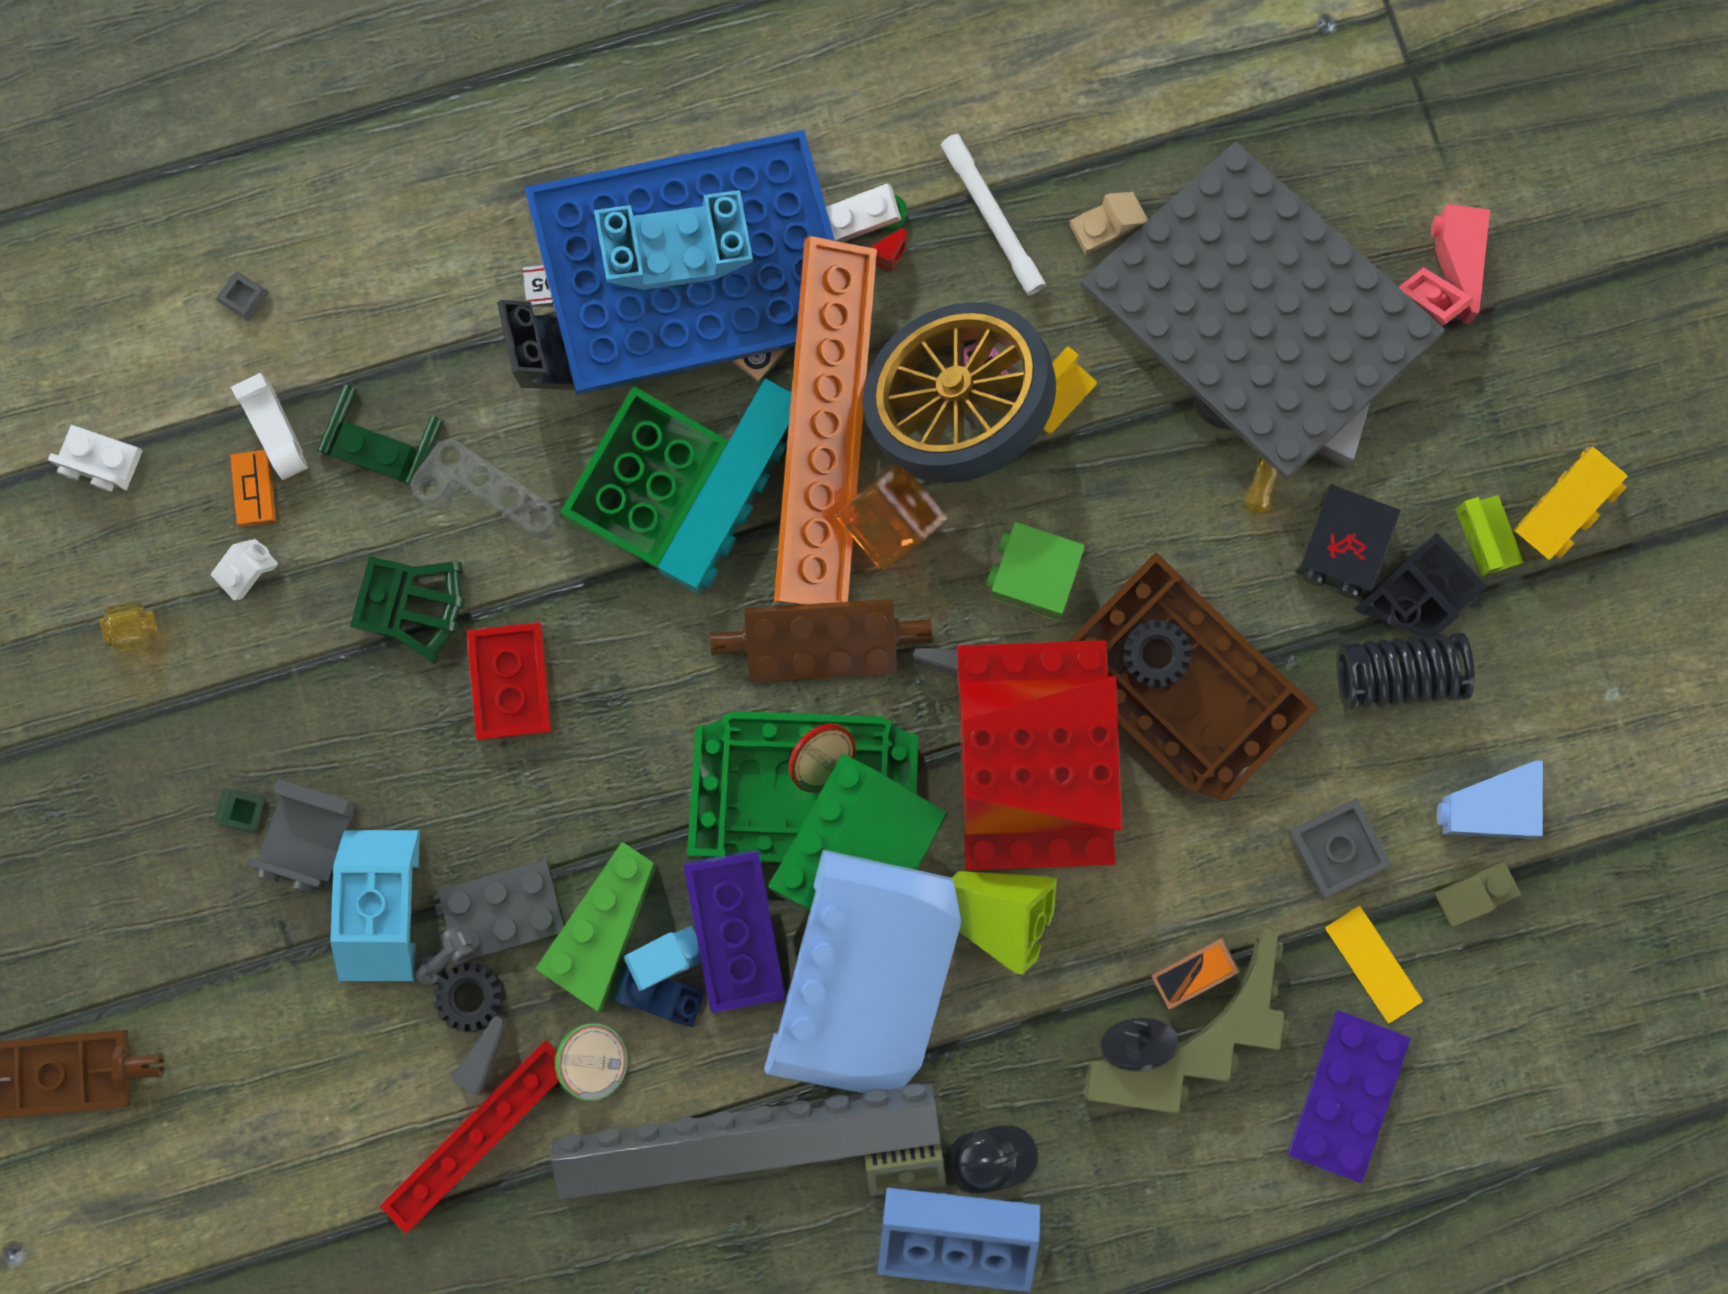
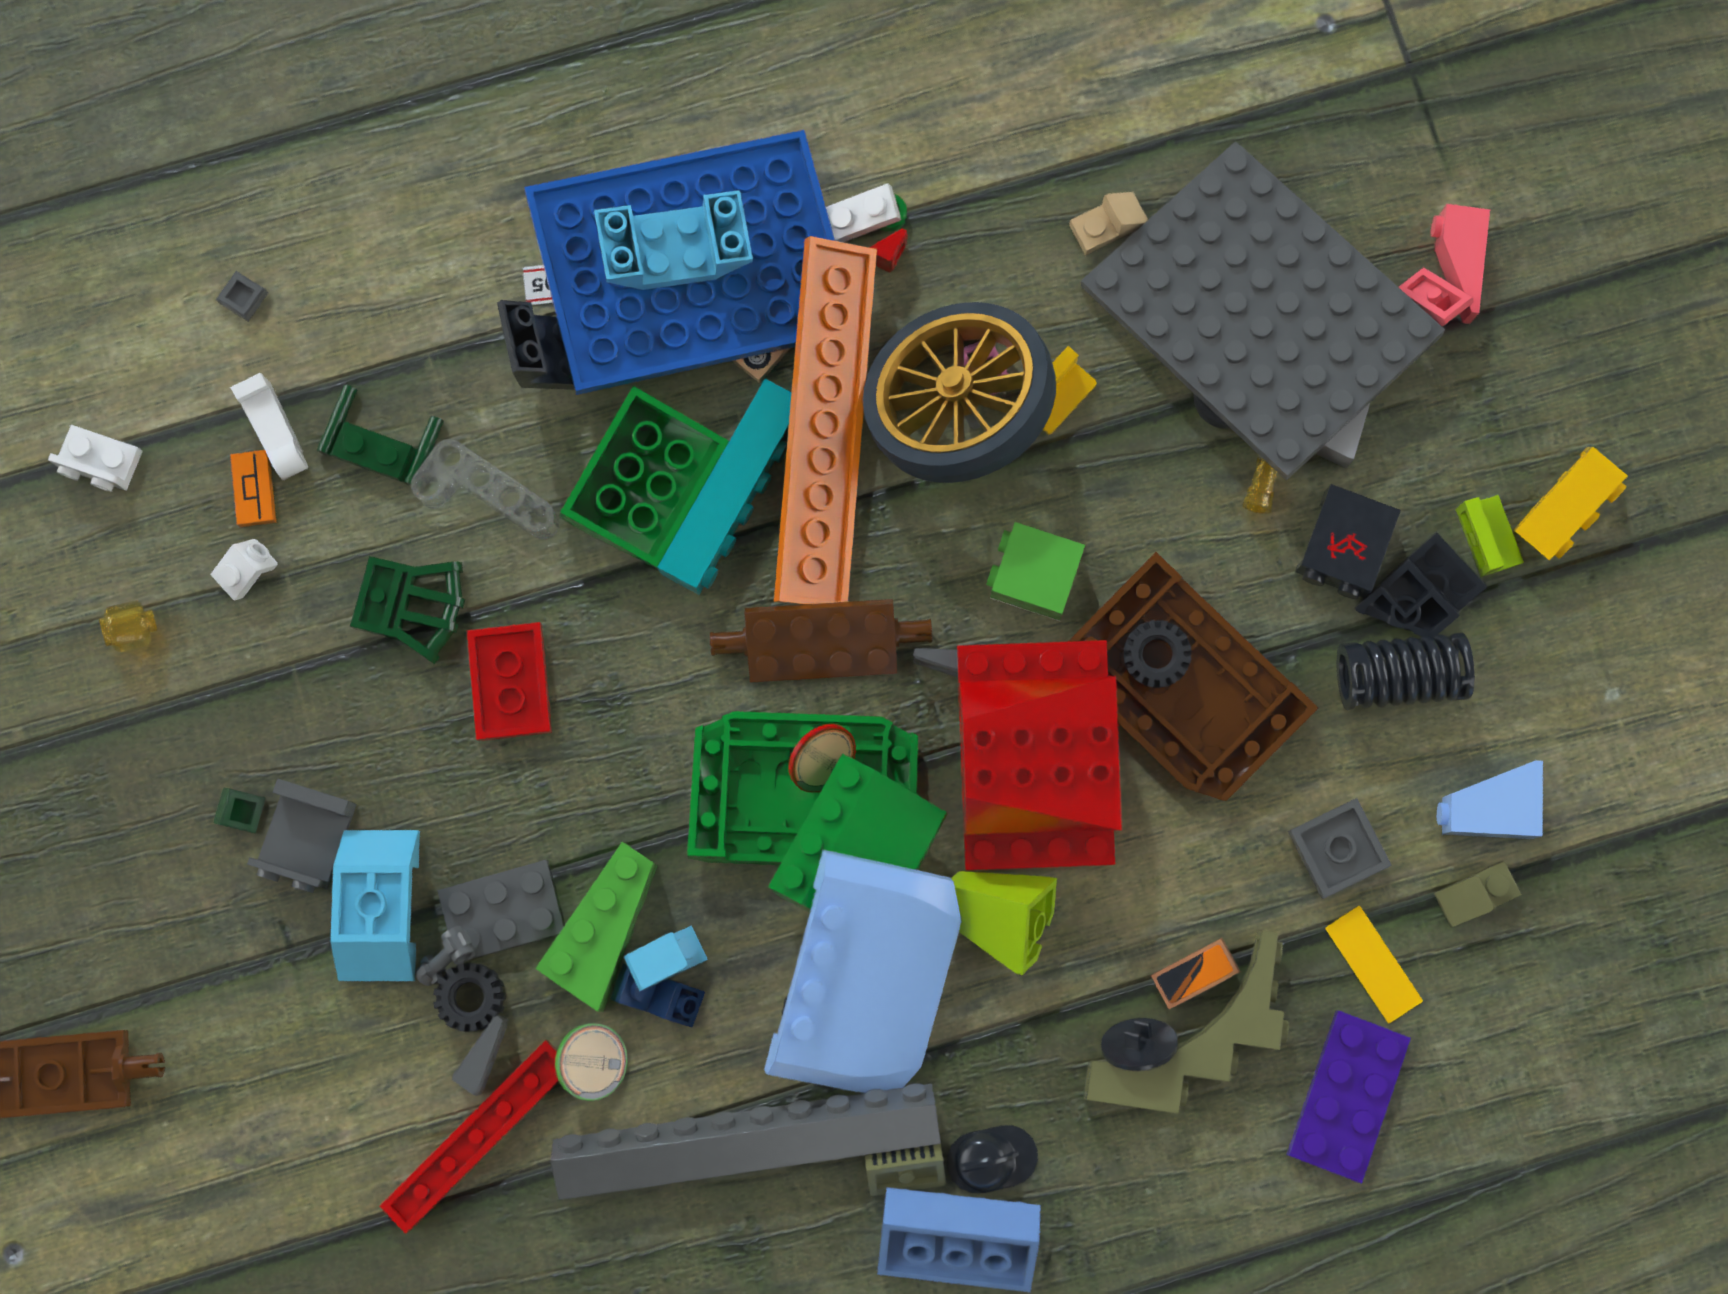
dark purple plate [684,849,785,1013] -> none
clear orange slope [834,464,948,571] -> none
white piece [941,134,1046,296] -> none

